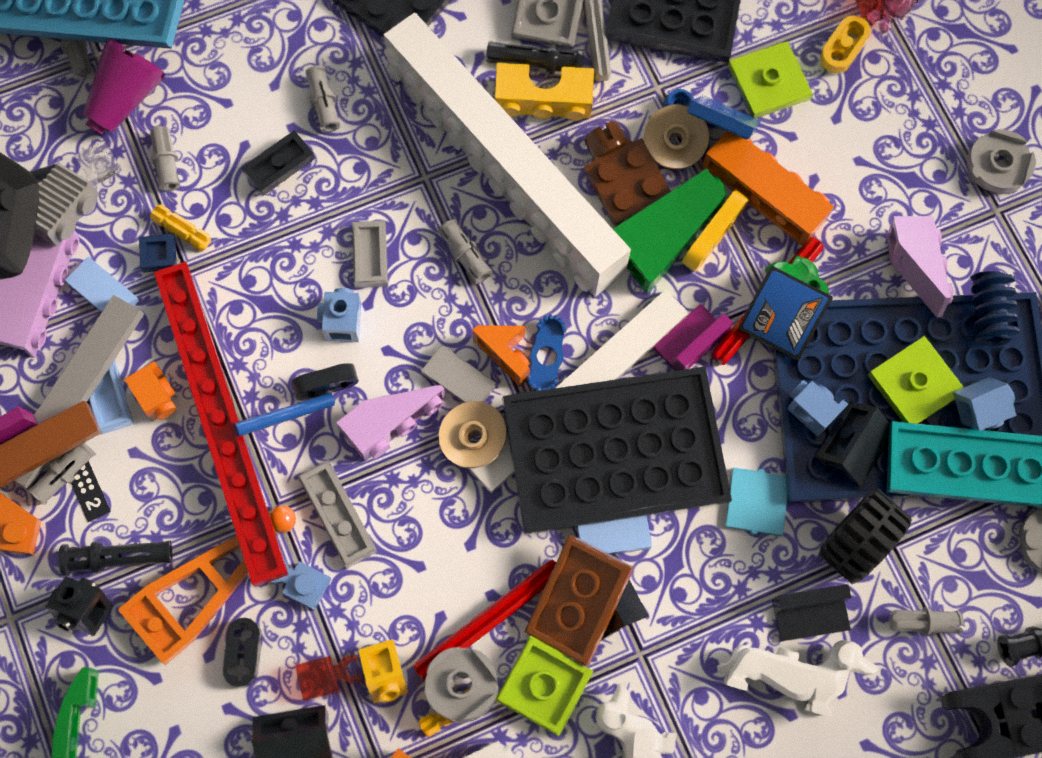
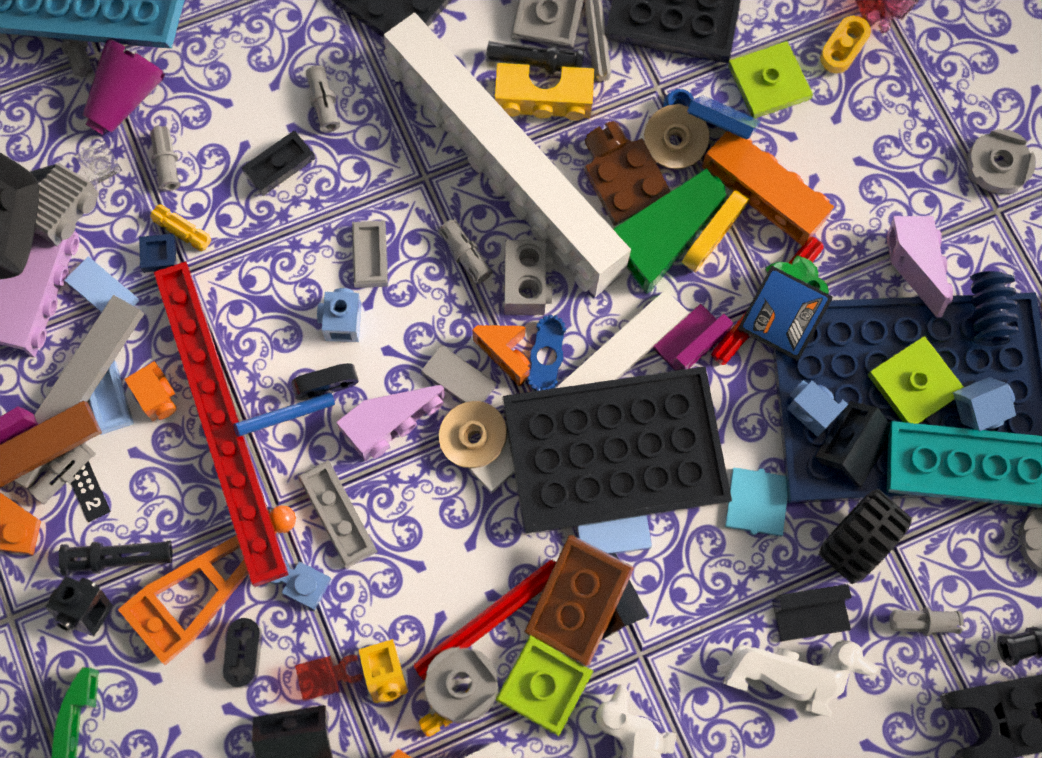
none -> light grey brick [505,240,552,315]

